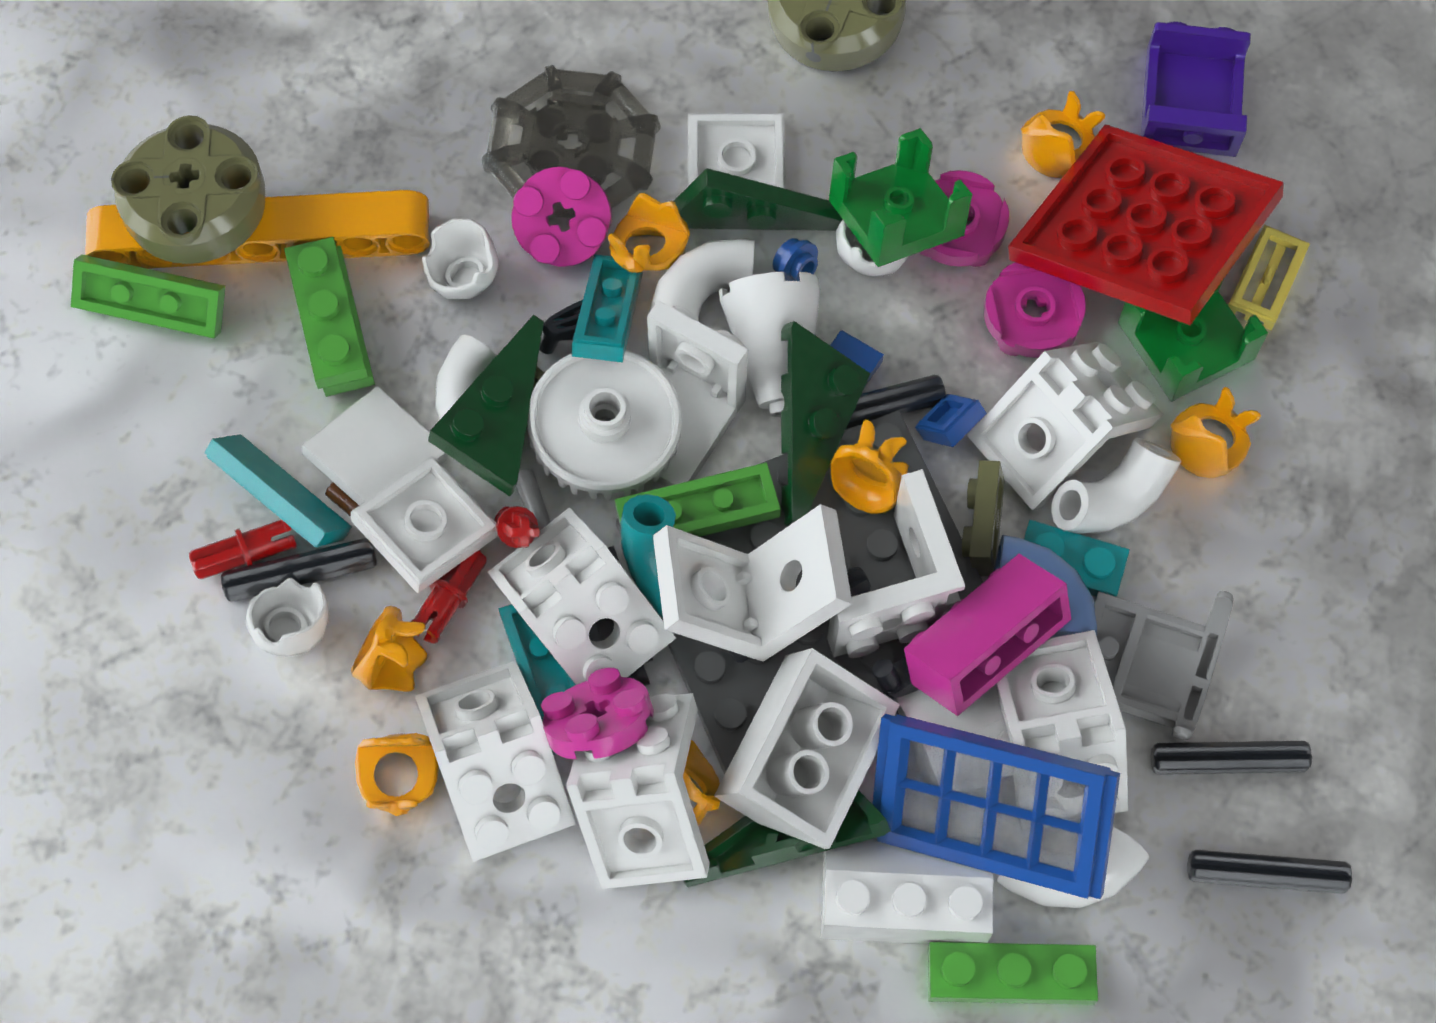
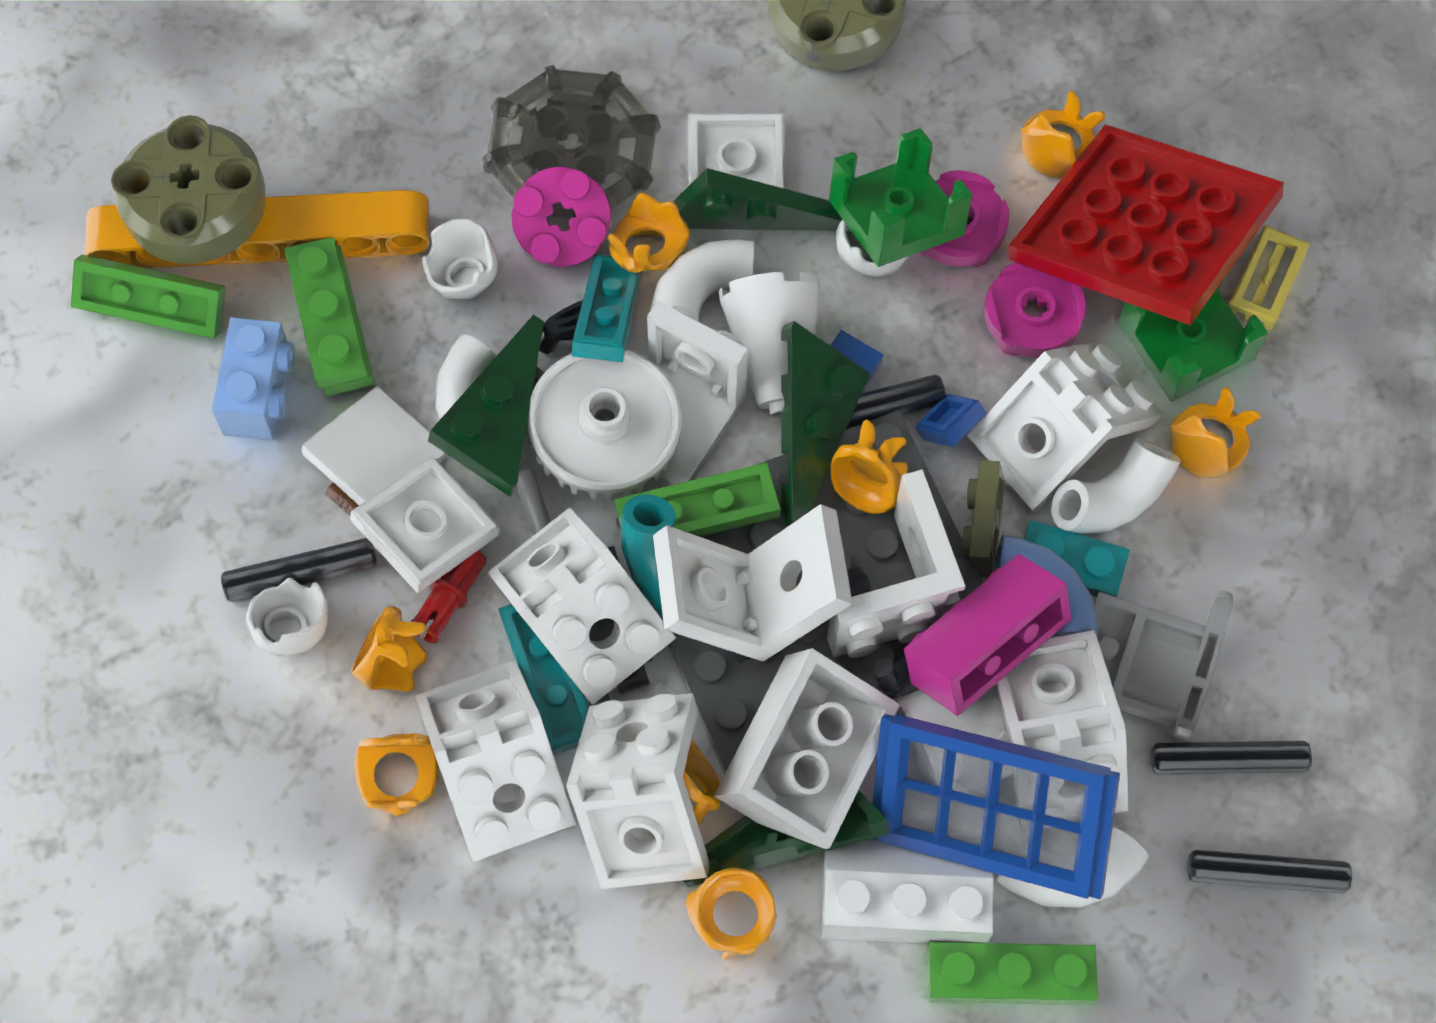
red axle [189,519,297,580] -> none
teal tile [204,434,352,547] -> none
red axle [494,506,540,548] -> none
dark pink plate [541,667,654,760] -> none
blue plate [772,238,818,281] -> none
dark purple panel [1141,22,1251,157] -> none
none -> light blue brick [212,317,294,440]
none -> light orange piece [686,867,777,960]

